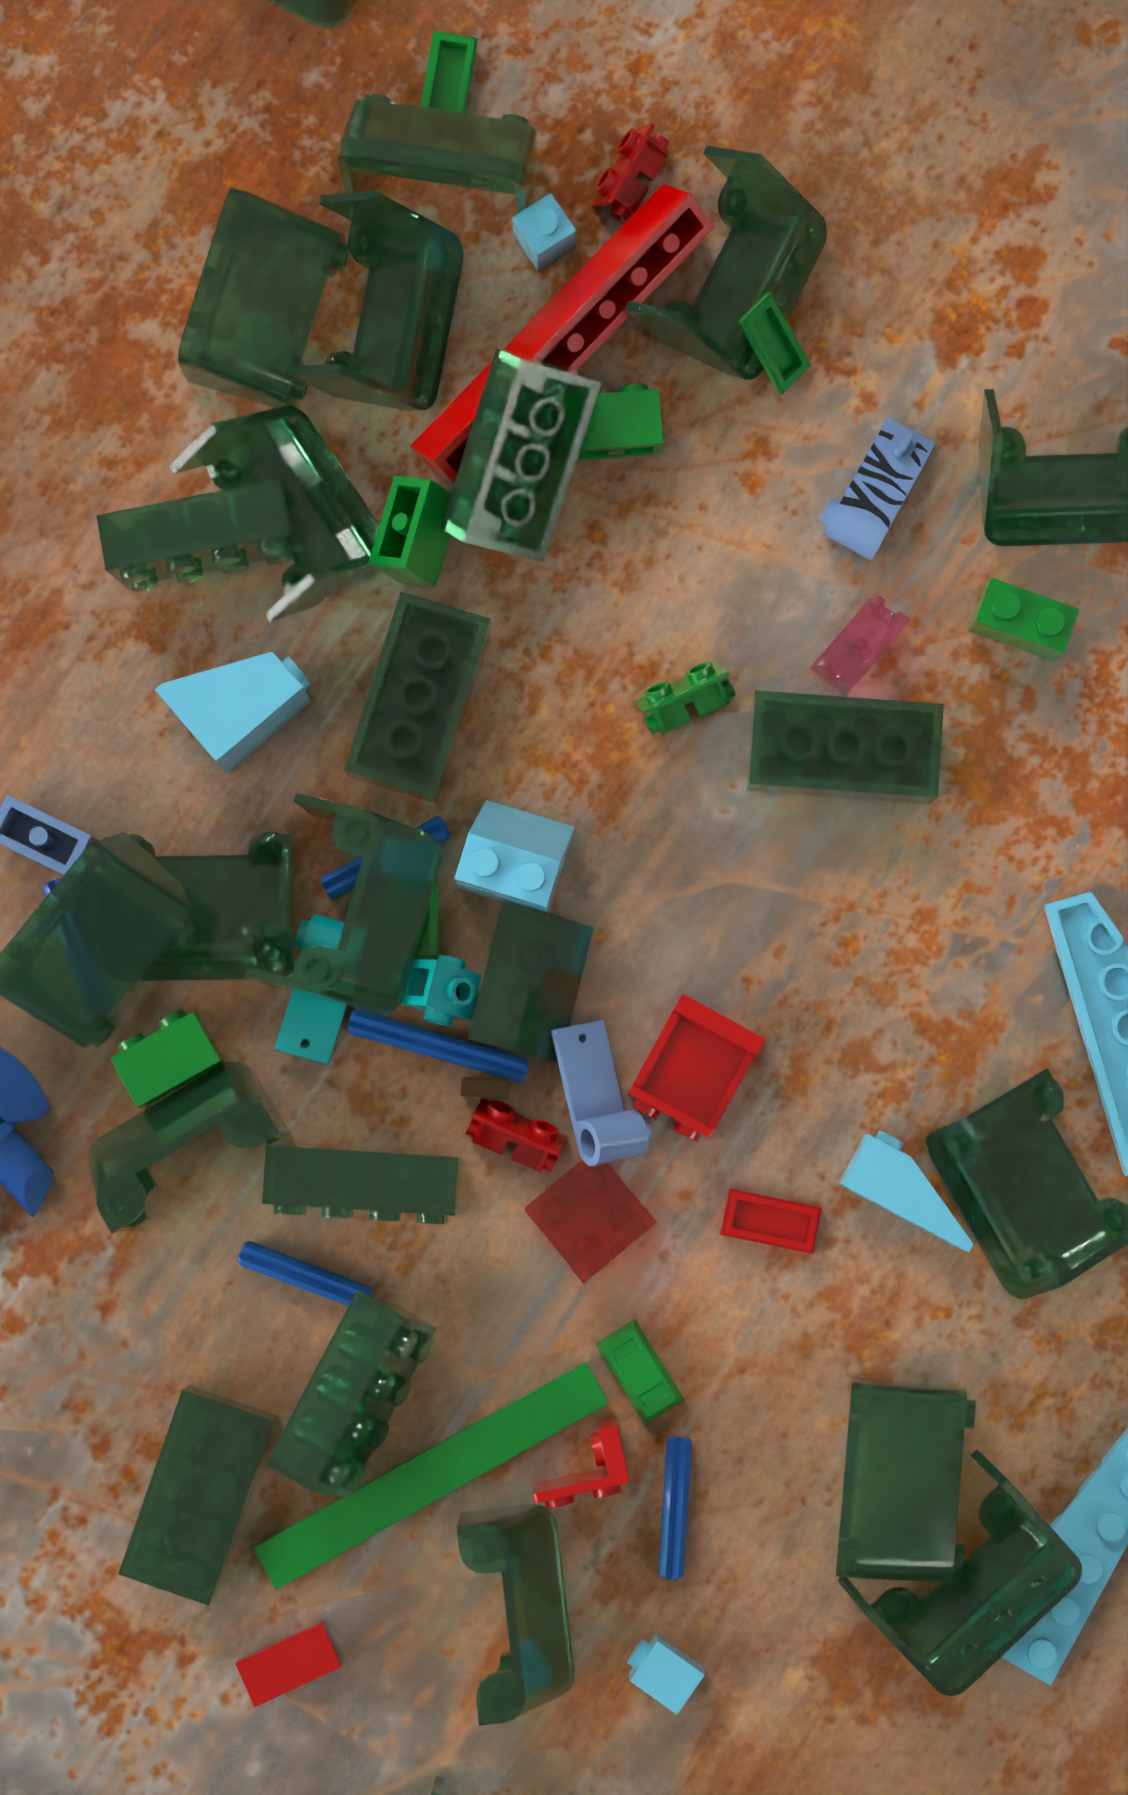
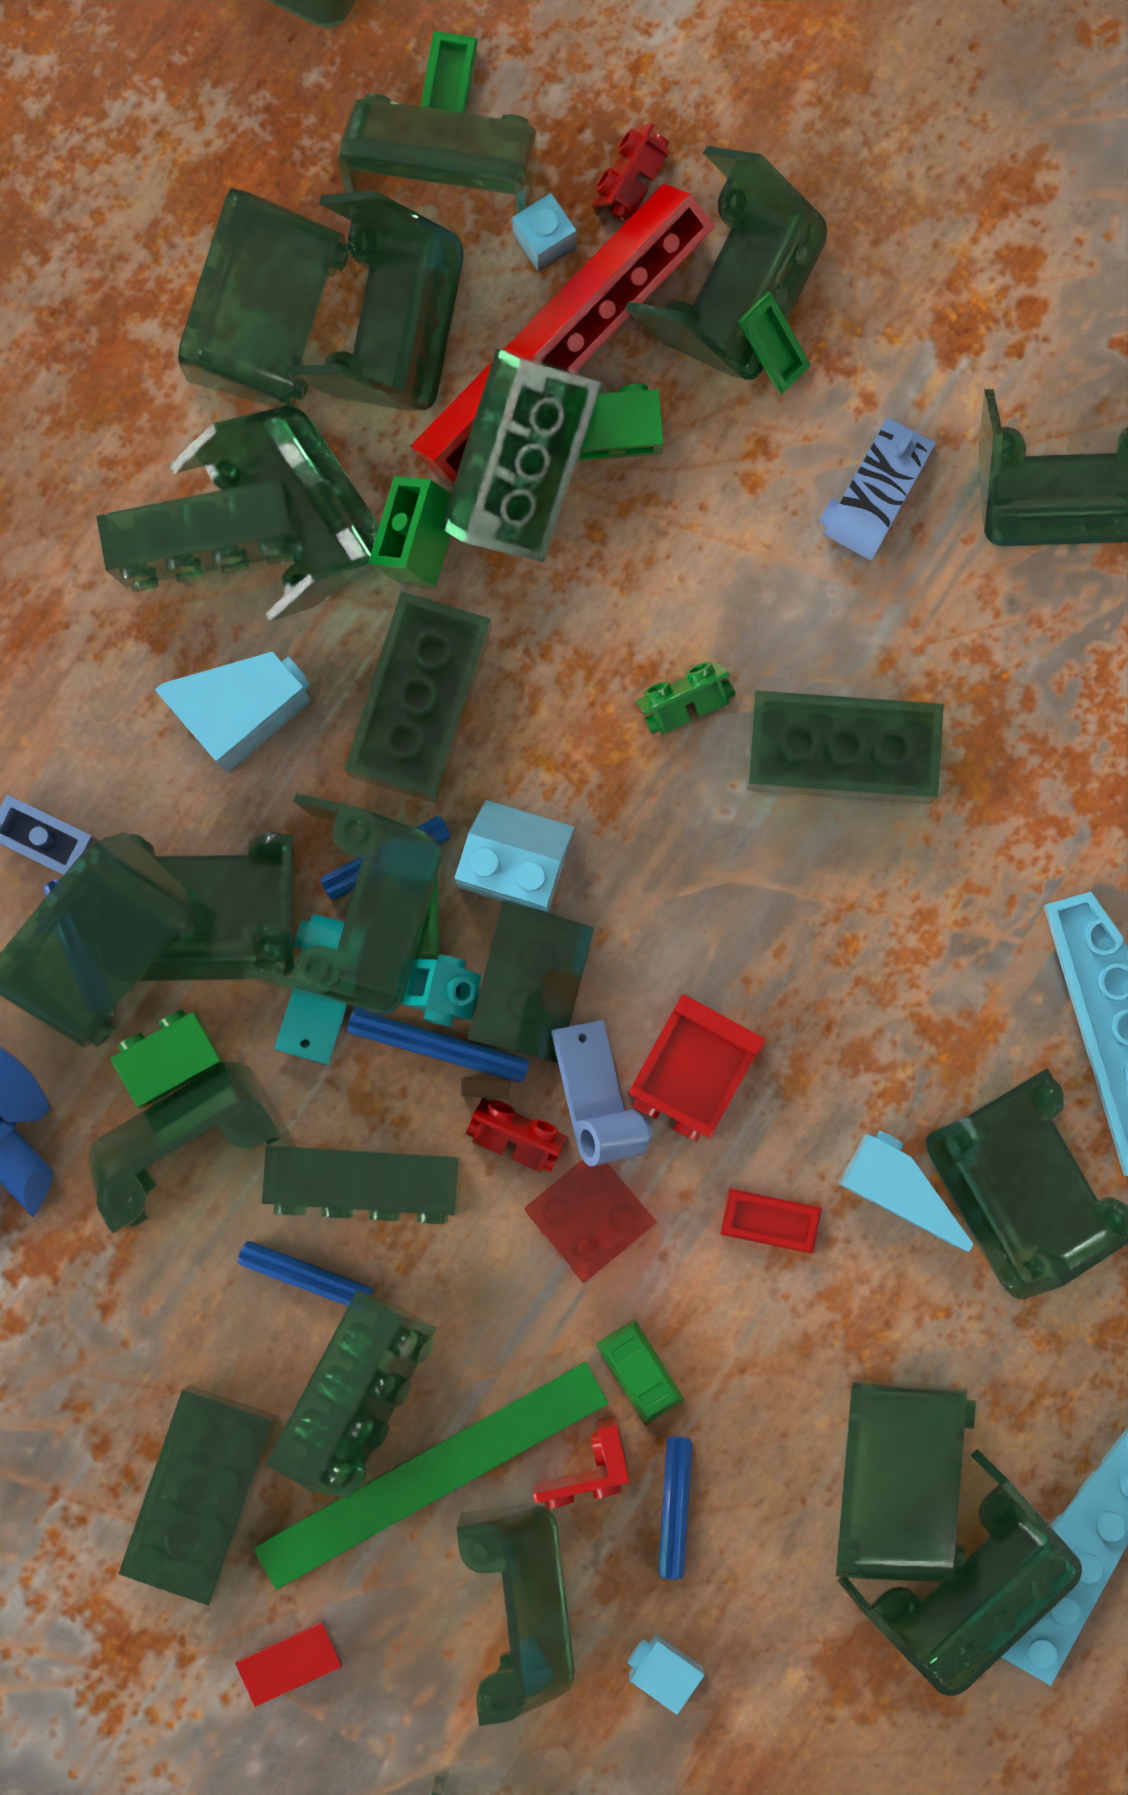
clear pink hinge [810,595,910,698] -> none
green brick [968,577,1080,662] -> none

